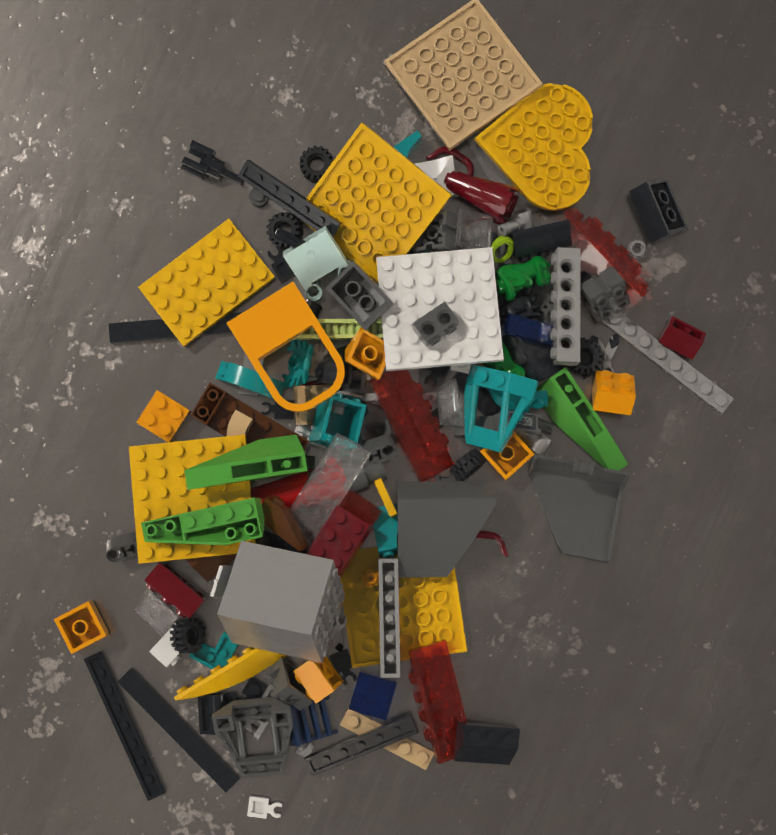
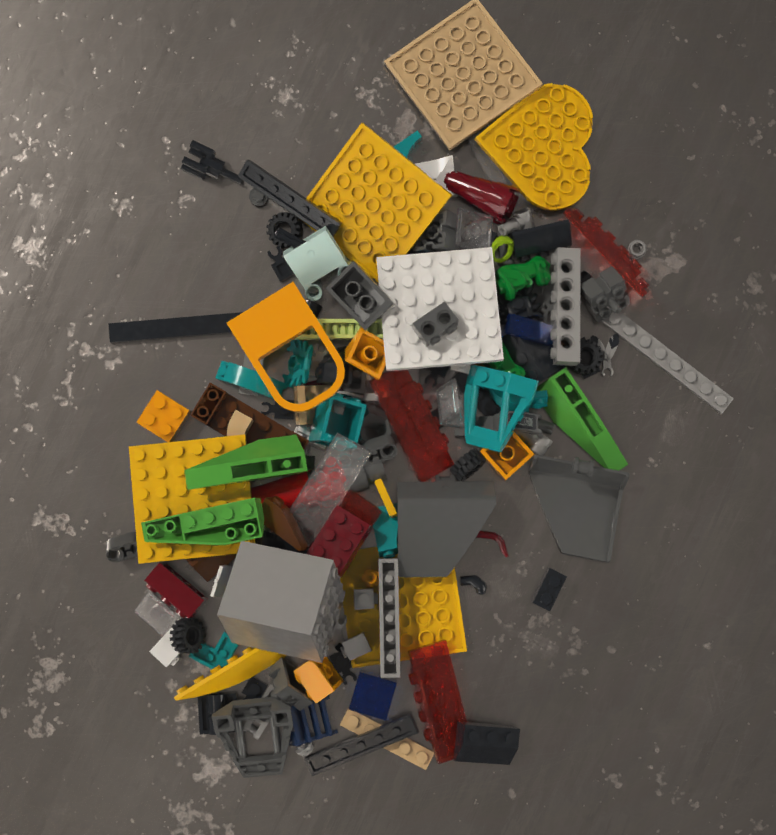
light orange brick [54,600,110,654] -> none
black tile [84,651,166,801] -> none
black tile [117,668,240,793] -> none
yellow plate [138,218,275,347] -> none
white plate [247,795,283,819] -> none
black tyre [299,145,334,182] -> none
dark red animal [426,146,474,176] -> none
white piece [576,239,611,276] -> none
light orange brick [592,370,636,415] -> none
black slope [629,178,689,243] -> none
dark red brick [659,316,706,360] -> none
none -> light grey brick [340,632,371,661]
none -> light grey brick [354,588,378,610]
none -> black arm [460,575,487,595]
none -> black brick [531,567,567,611]

